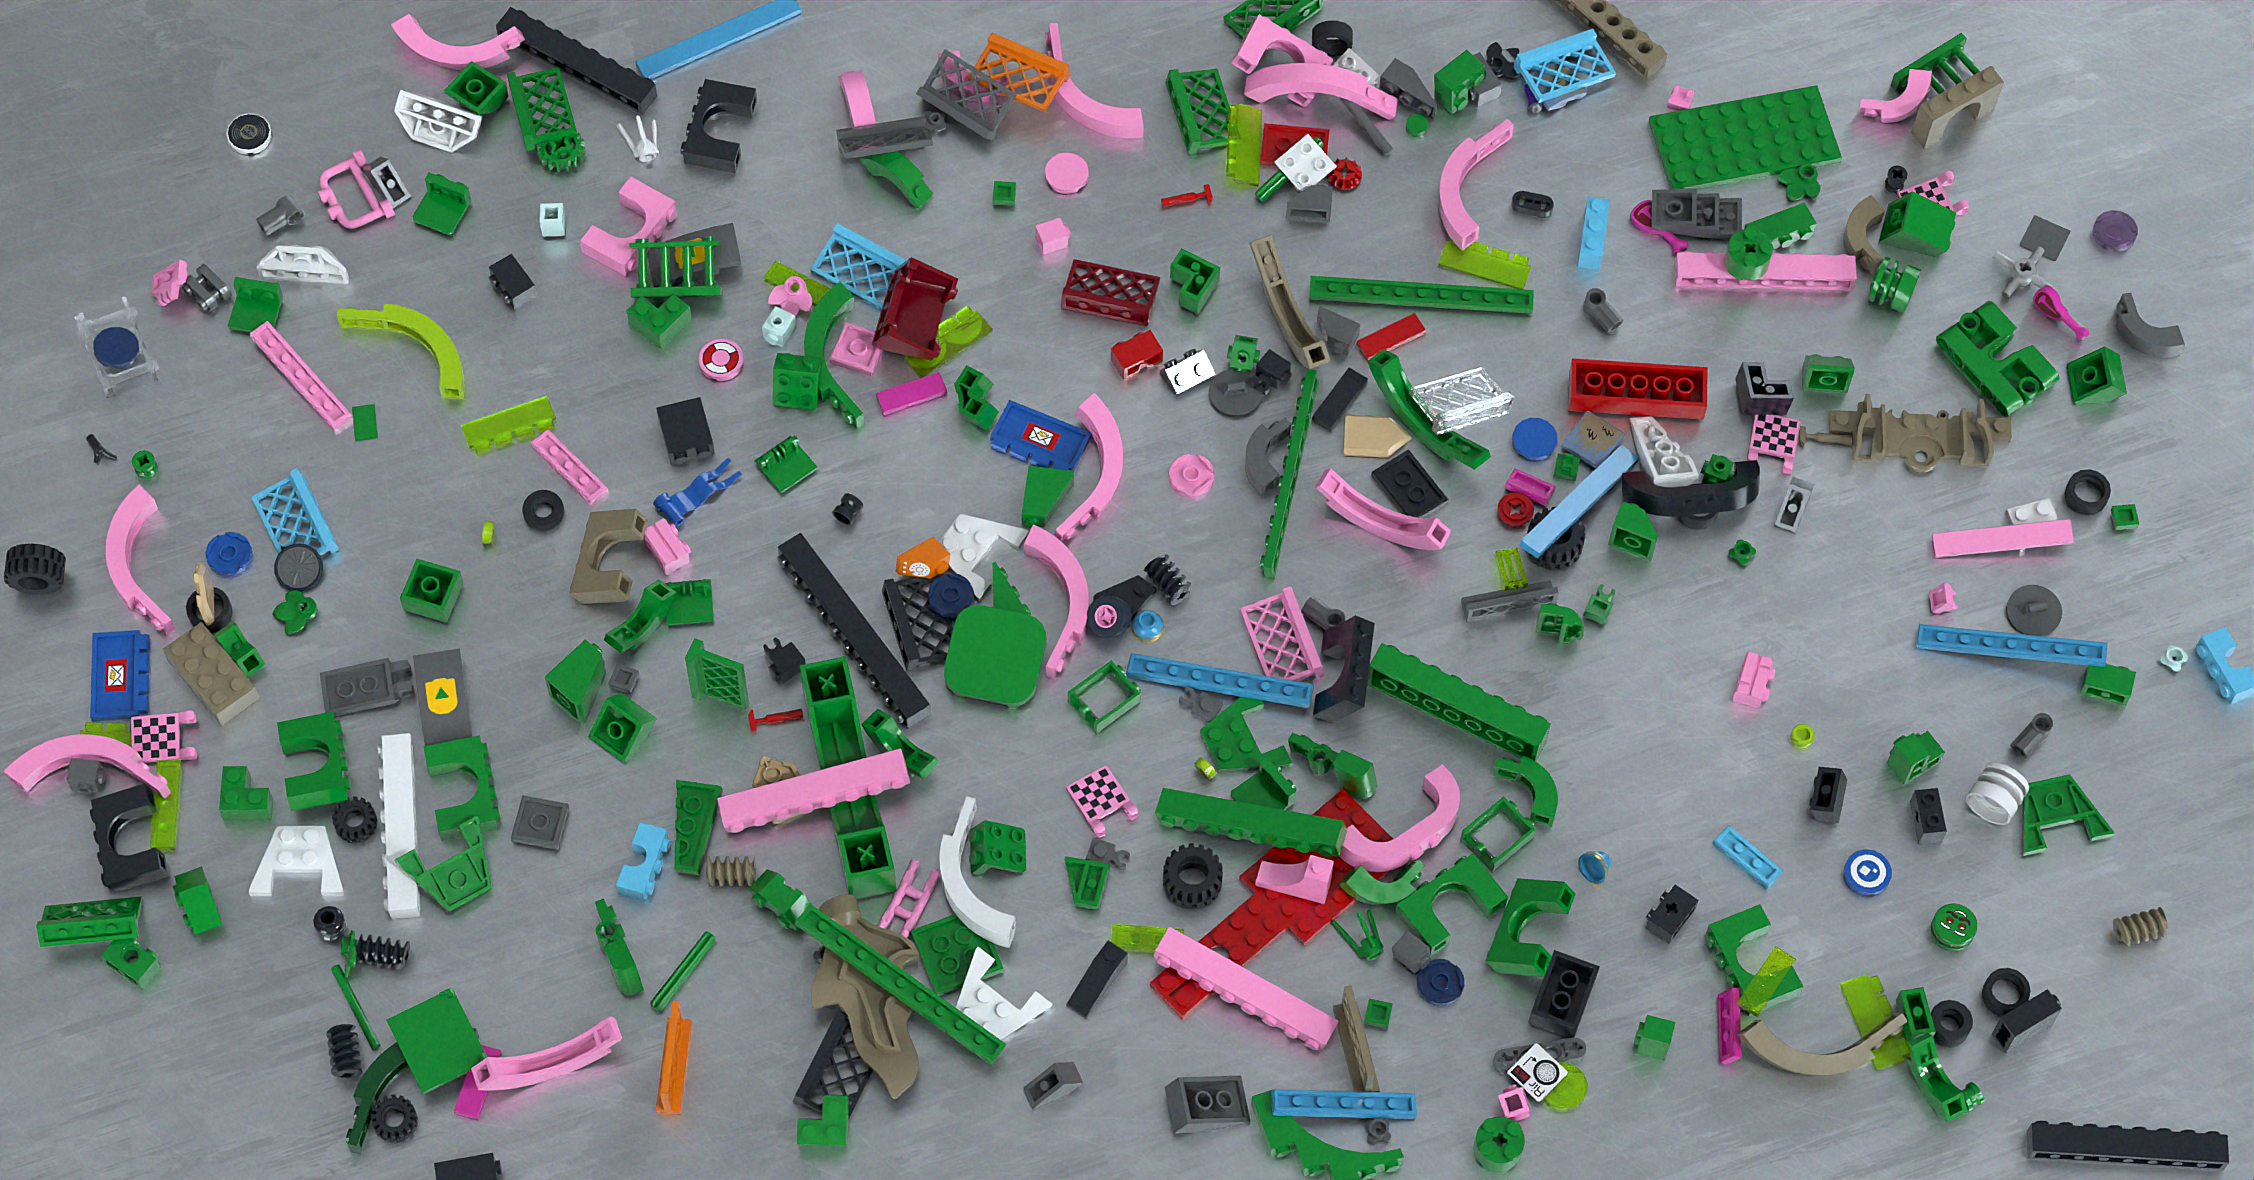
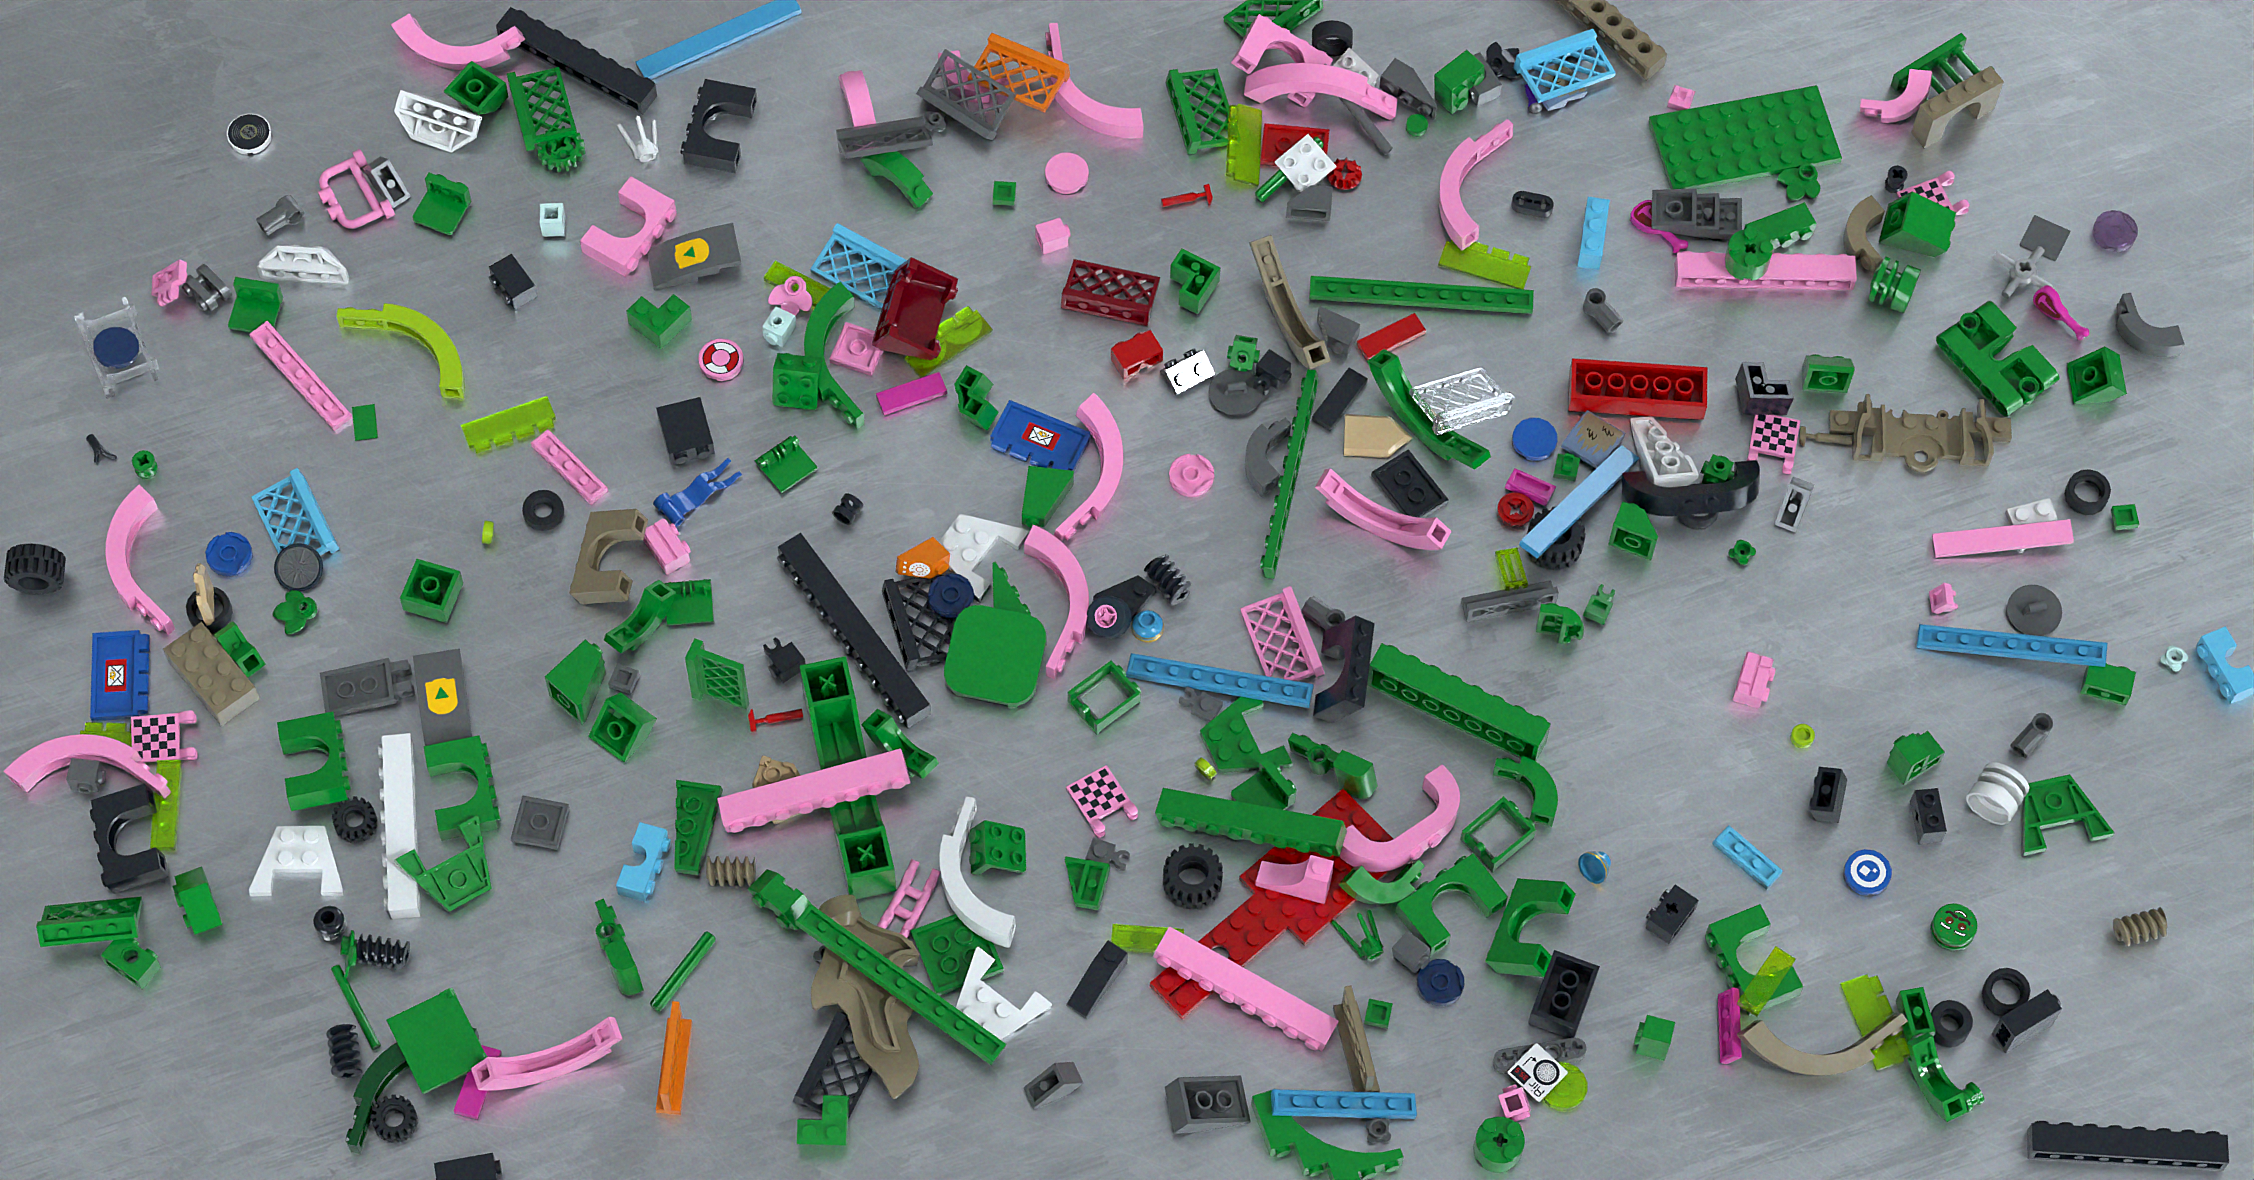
green brick [219,766,273,821] -> none
green fence [629,237,723,298] -> none

